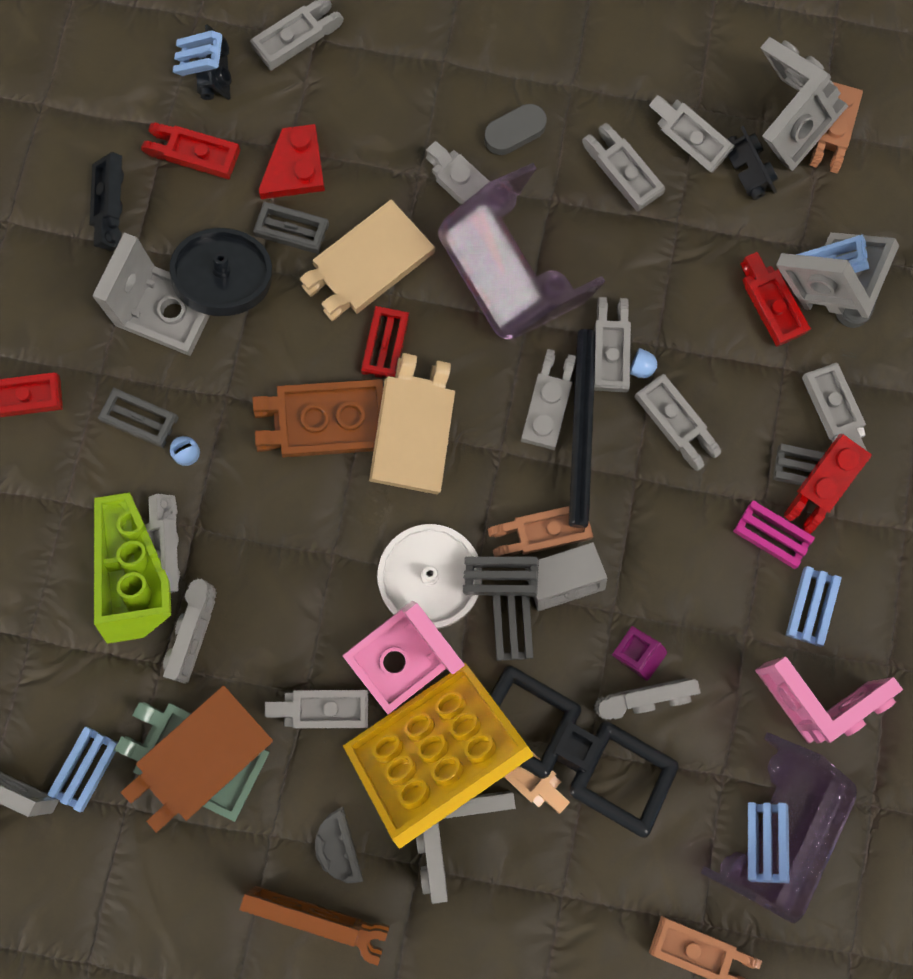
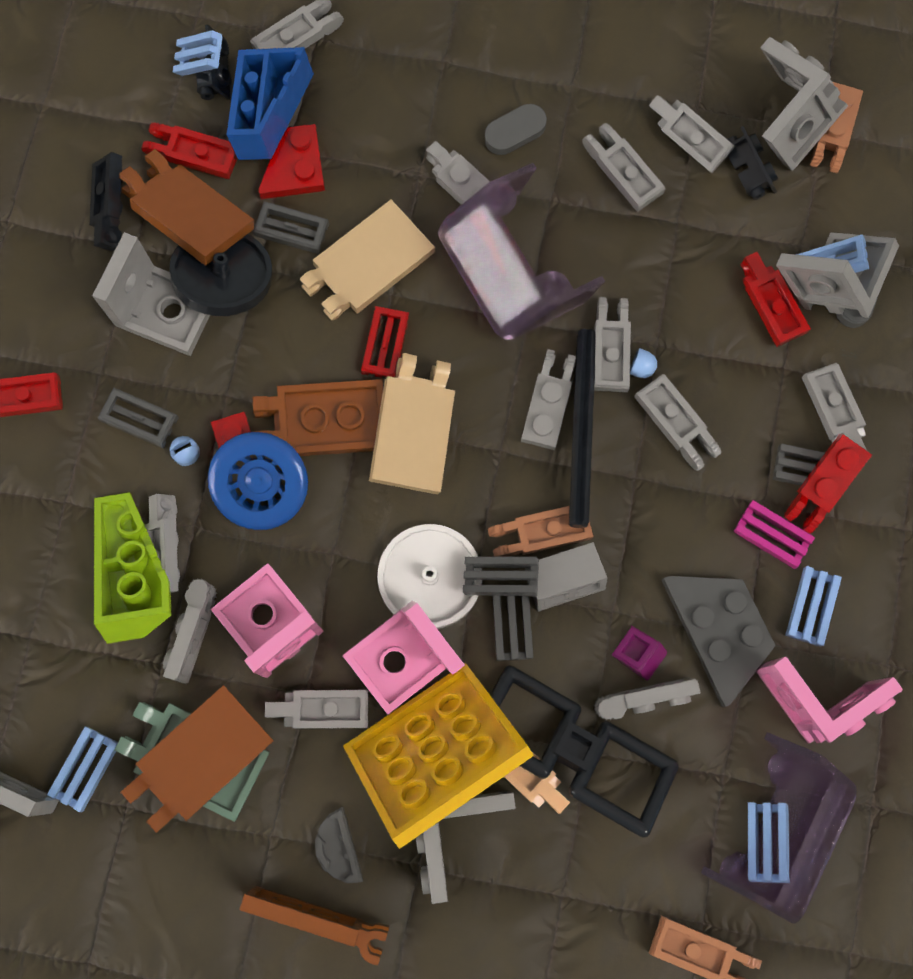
none -> dark orange tile [119,149,254,266]
none -> blue wheel [208,432,308,530]
none -> bright pink bracket [210,563,324,678]
none -> red plate [211,412,252,448]
none -> blue wedge [227,47,314,160]
none -> dark grey wing [661,576,776,707]

